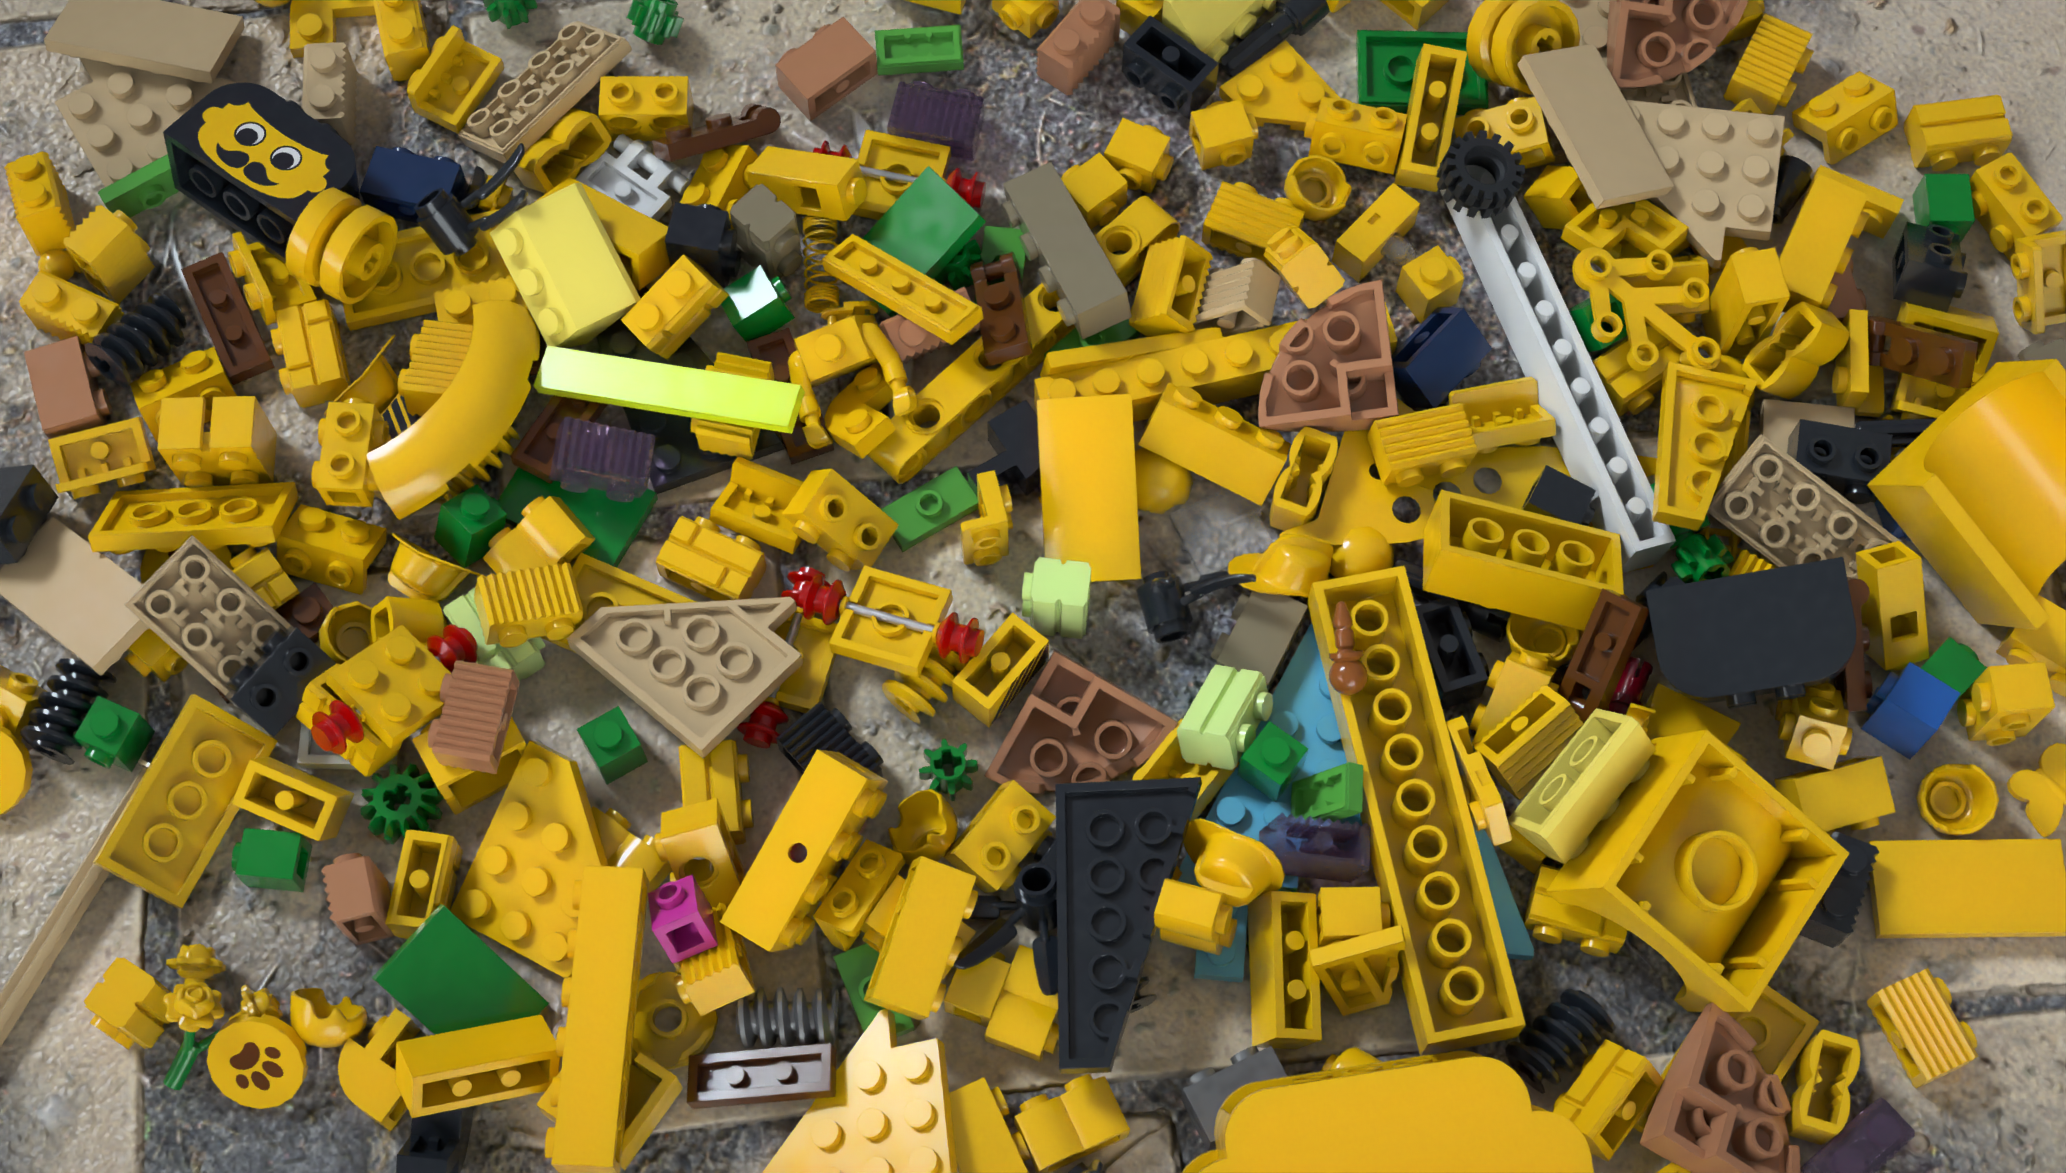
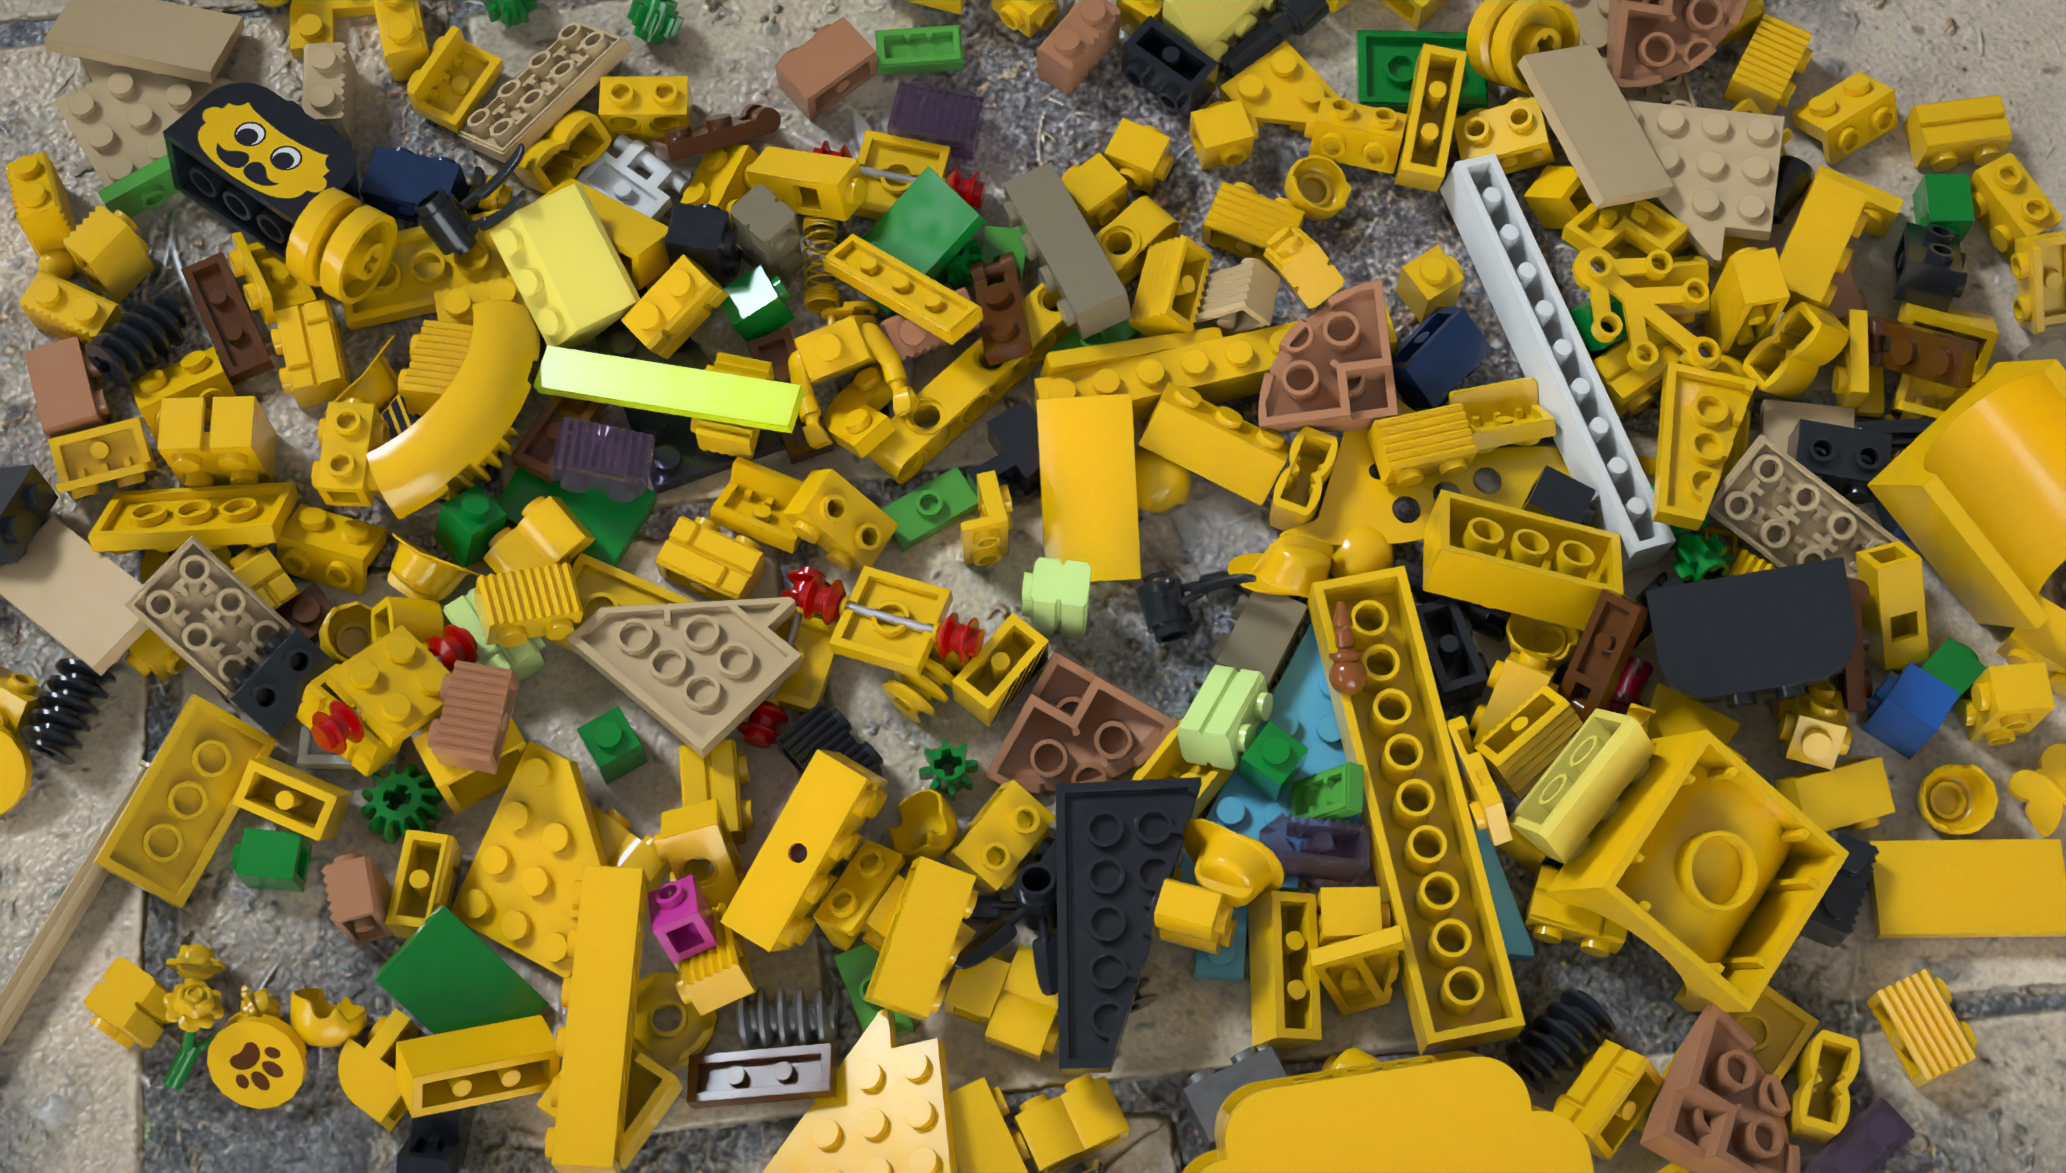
green brick [74,696,155,772] -> none
yellow piece [1332,183,1420,283] -> none
black tyre [1436,130,1525,219] -> none

